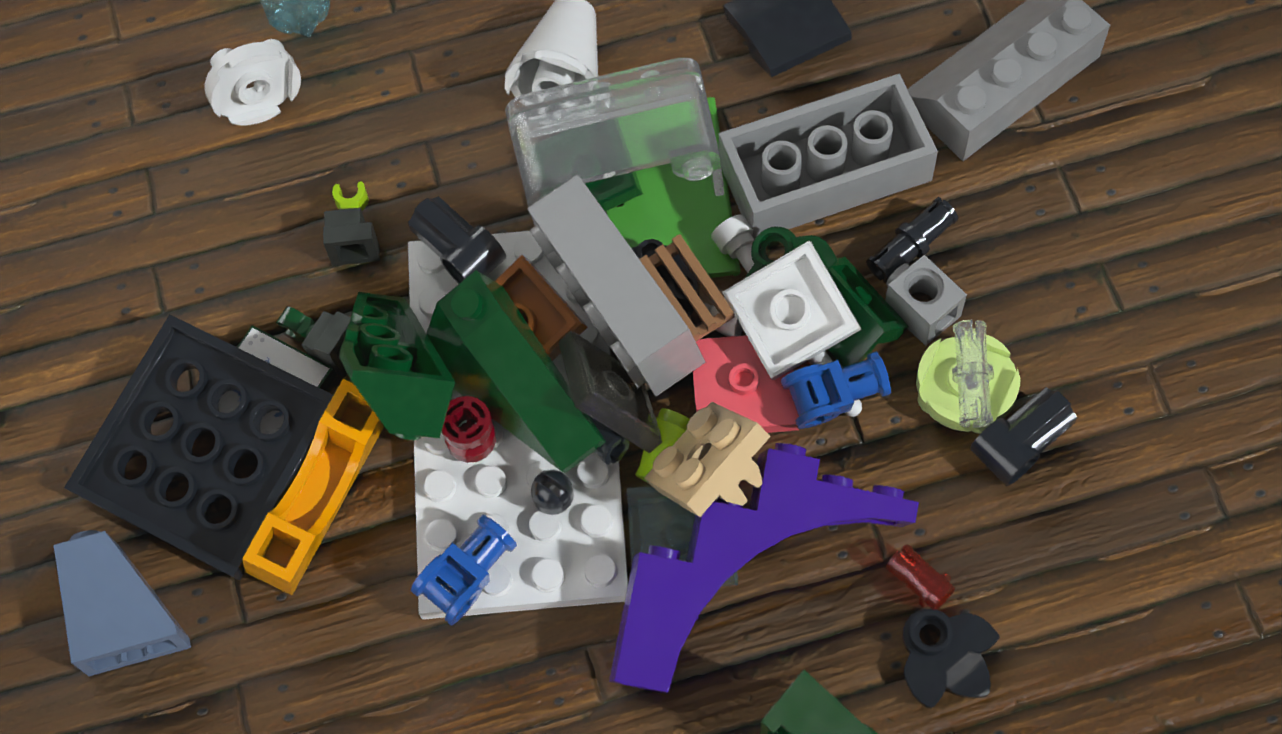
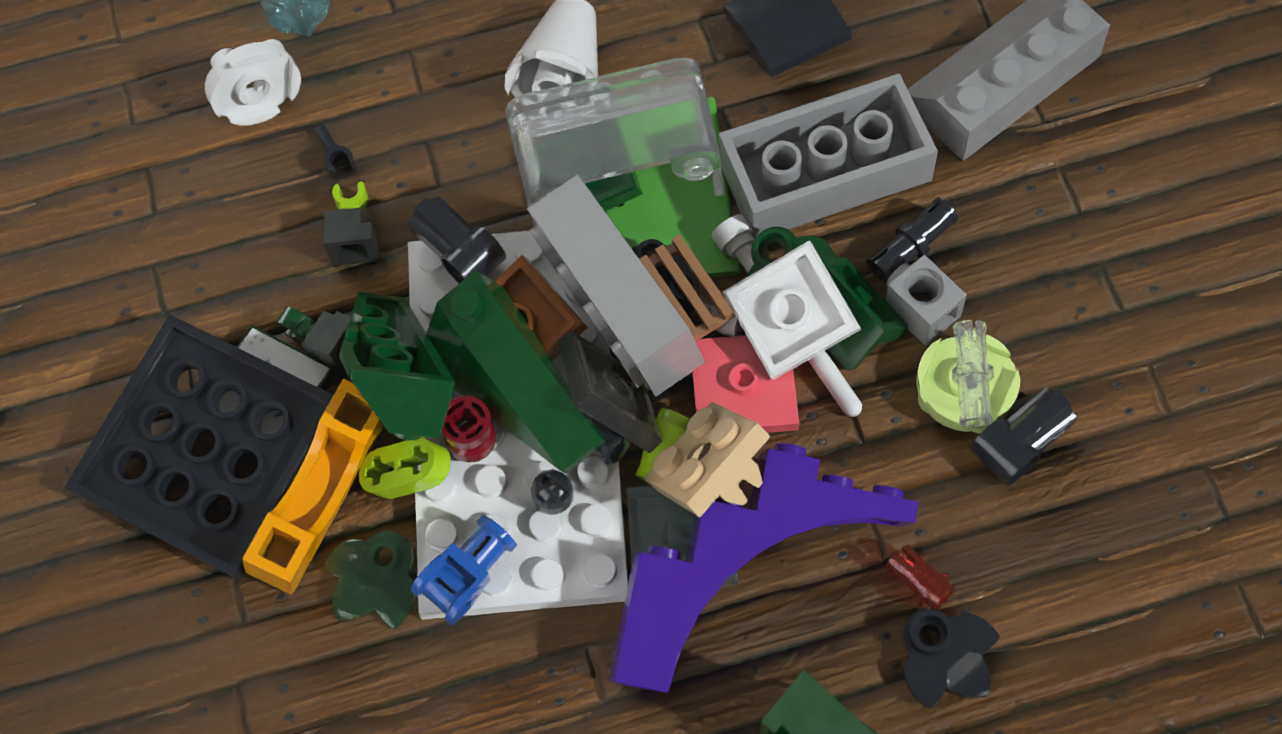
sand blue slope [54,530,191,676] -> none
blue connector [781,351,891,429] -> none
none -> black hand [314,123,356,179]
none -> clear green plate [324,531,416,629]
none -> lime beam [359,437,451,499]

